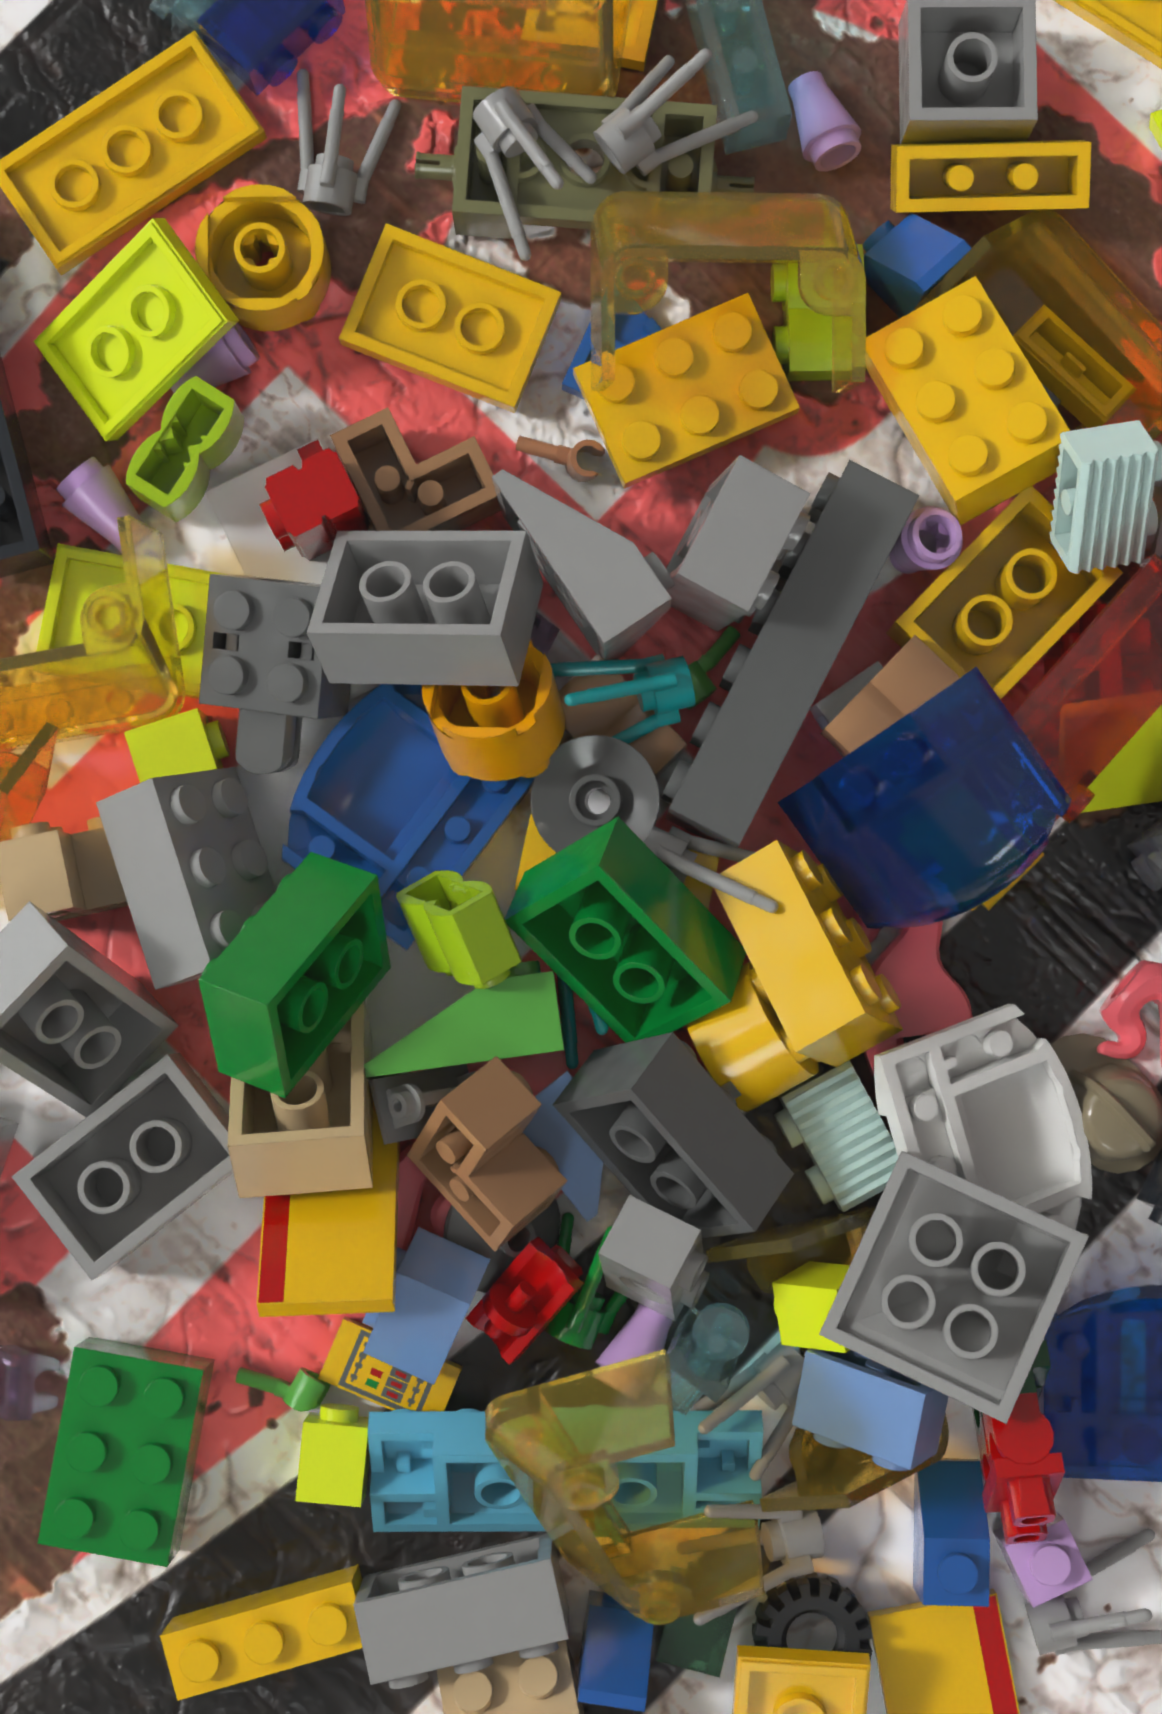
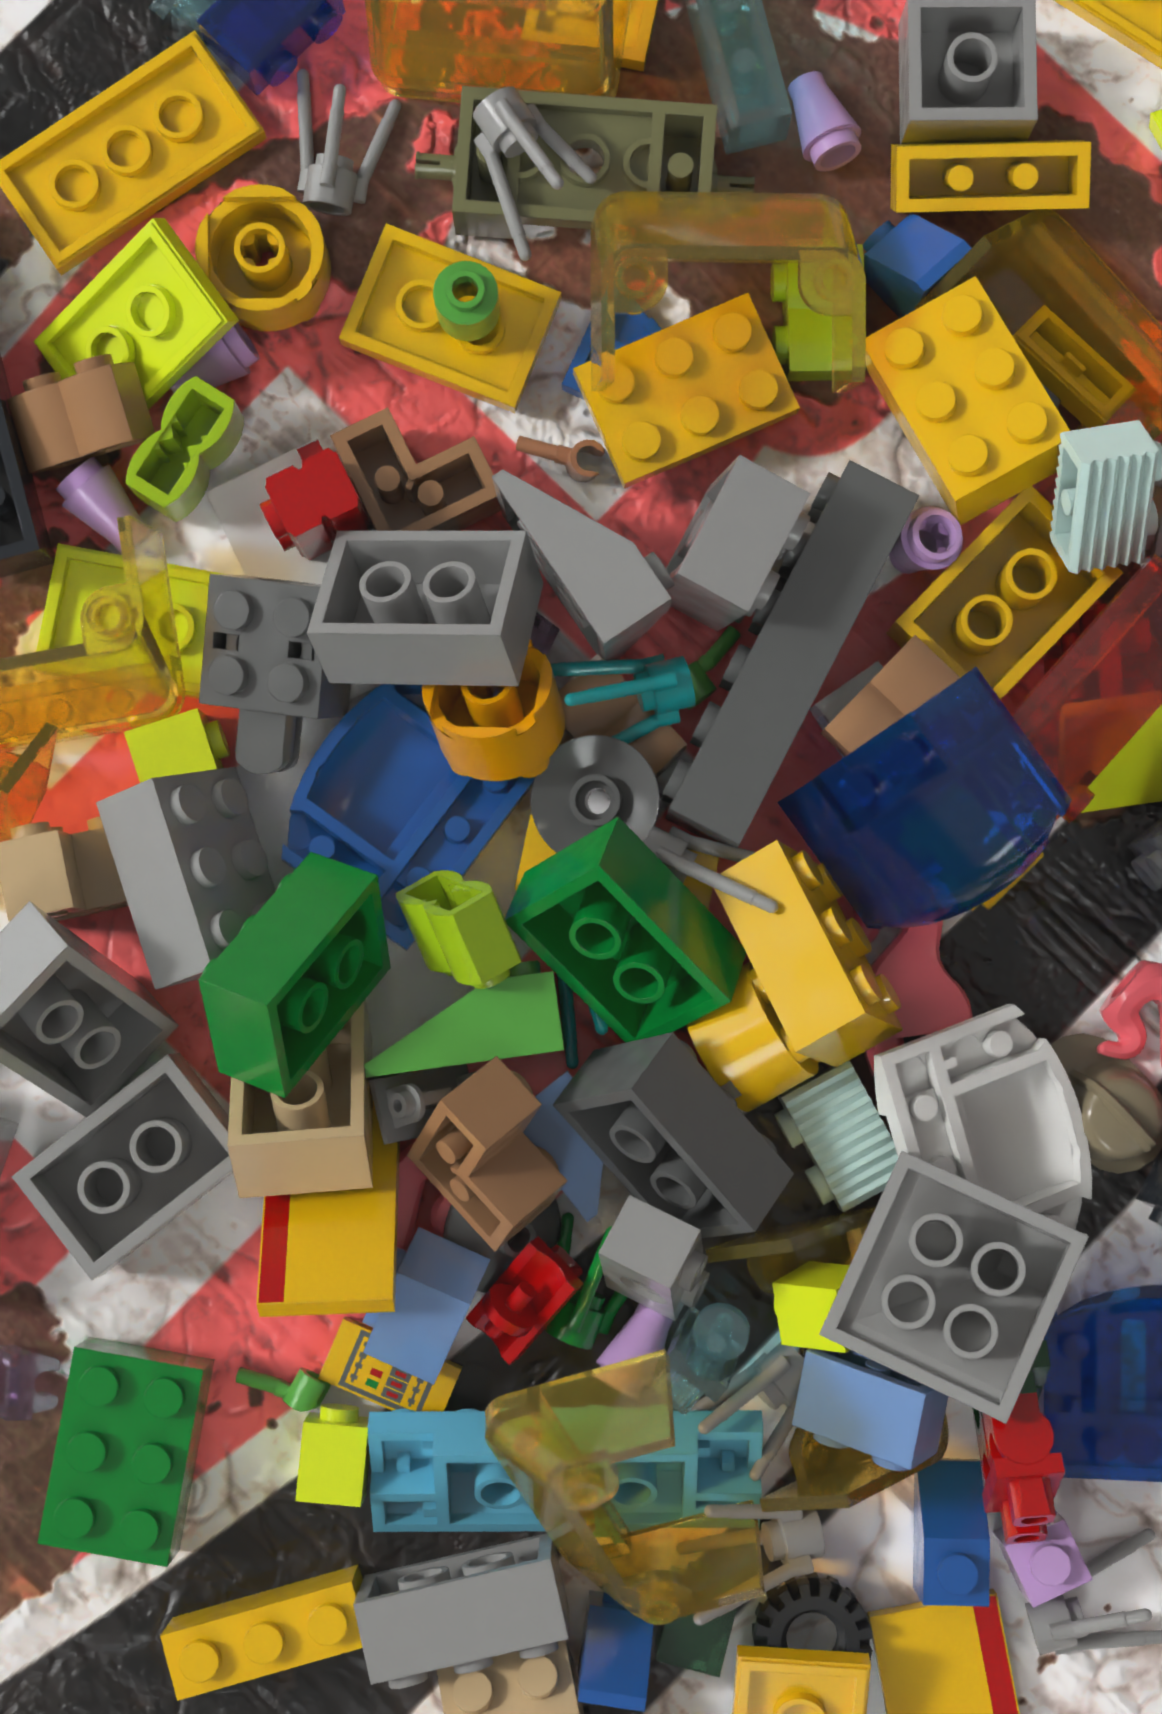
light grey plant [593,48,758,176] -> none
none -> medium nougat brick [7,354,155,474]
none -> bright green brick [433,261,500,341]

